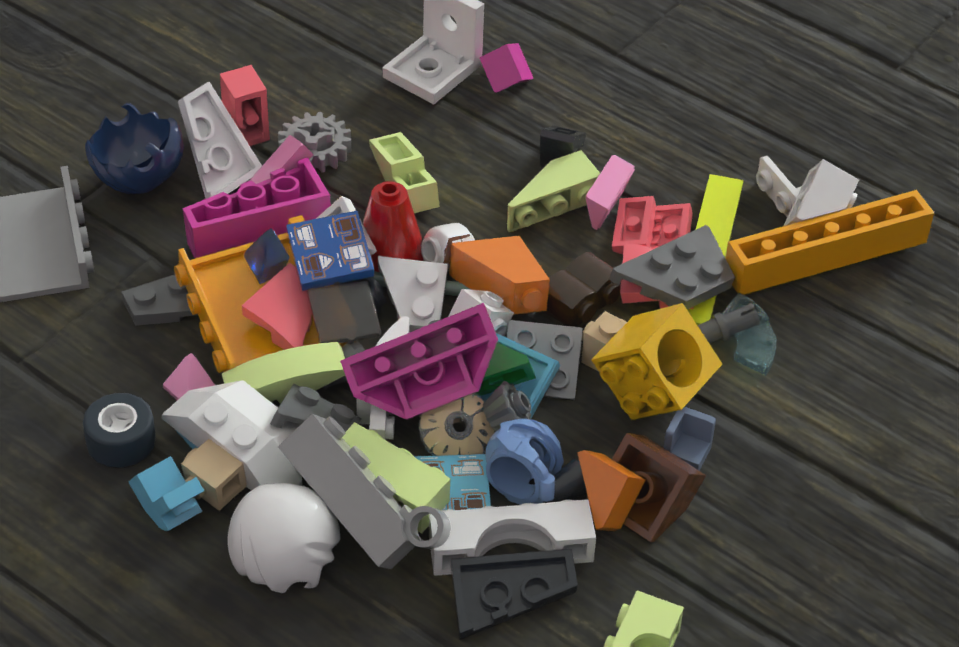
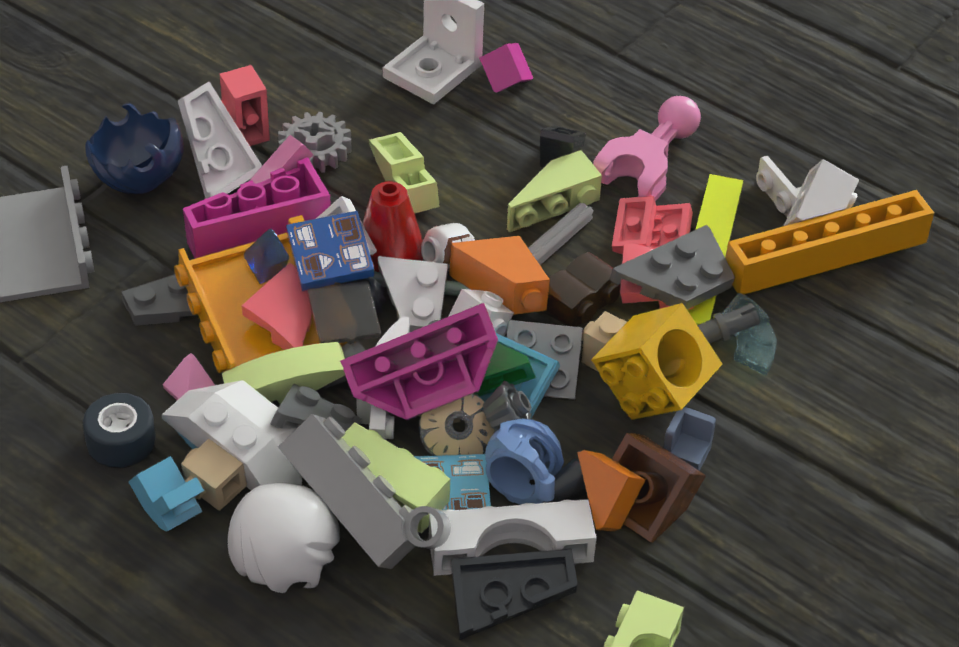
bright pink slope [586,155,635,230] -> none
none -> light grey axle [528,203,593,265]
none -> bright pink piece [593,96,701,201]

